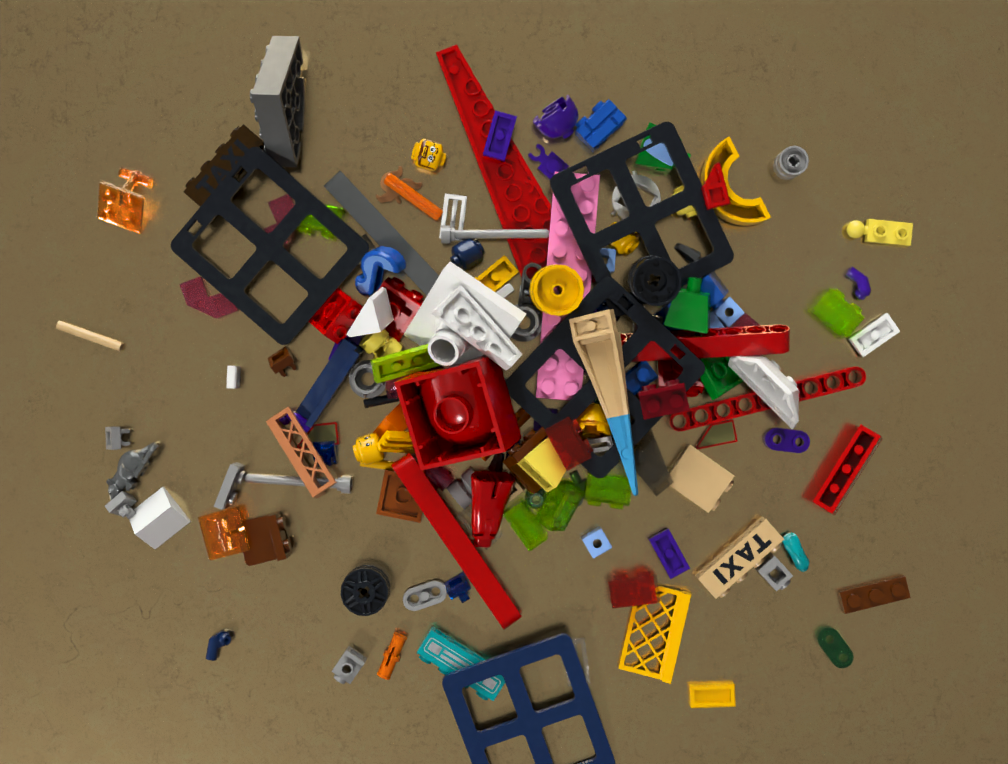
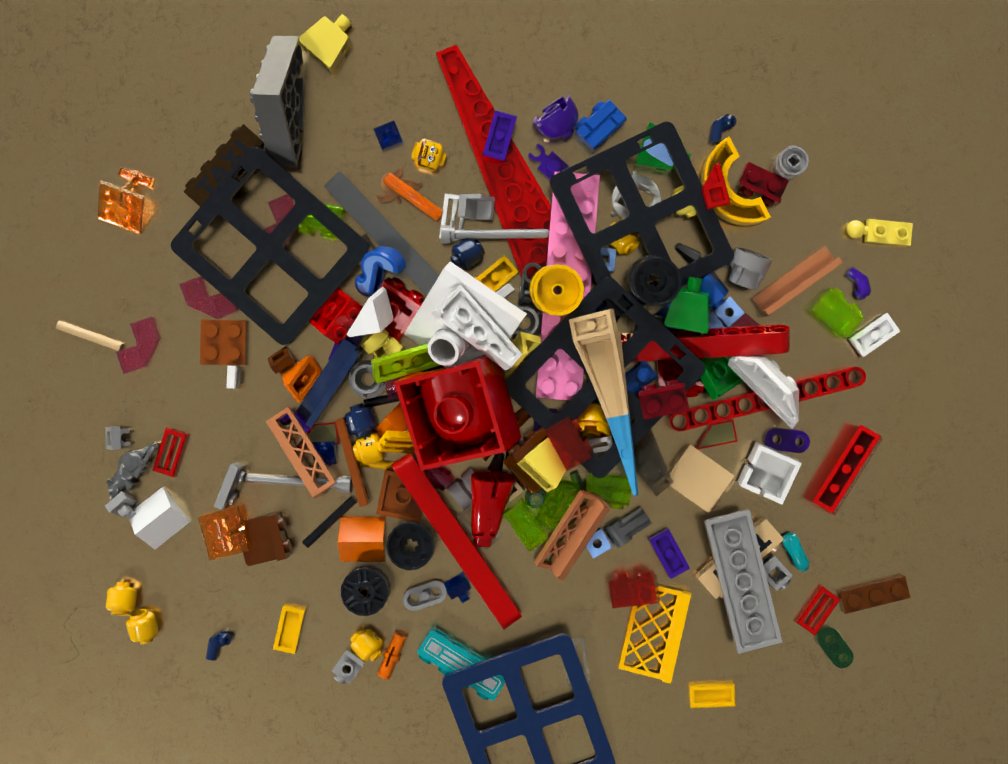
none -> yellow head [106,582,137,616]
none -> clear pink tile [116,317,160,374]
none -> yellow head [126,609,159,644]
none -> red tile [152,428,189,477]
none -> dark orange plate [200,319,248,365]
none -> yellow tile [273,604,306,654]
none -> orange slope [281,355,322,403]
none -> light yellow torso [299,14,352,73]
none -> black bar [302,495,357,548]
none -> dark orange tile [335,417,370,507]
none -> orange slope [338,516,386,562]
none -> dark blue head [345,403,377,438]
none -> yellow head [350,628,384,662]
none -> clear blue tile [374,121,403,151]
none -> black wheel [386,521,436,571]
none -> light grey panel [458,194,495,220]
none -> light yellow panel [501,331,541,380]
none -> nougat fence [534,490,611,580]
none -> dark grey piece [603,507,652,548]
none -> light grey plate [704,509,782,654]
none -> dark blue arm [709,114,737,144]
none -> light grey piece [728,247,772,290]
none -> dark red bracket [736,162,789,207]
none -> white piece [737,441,802,505]
none -> nougat fence [751,246,843,317]
none -> red tile [795,585,841,636]

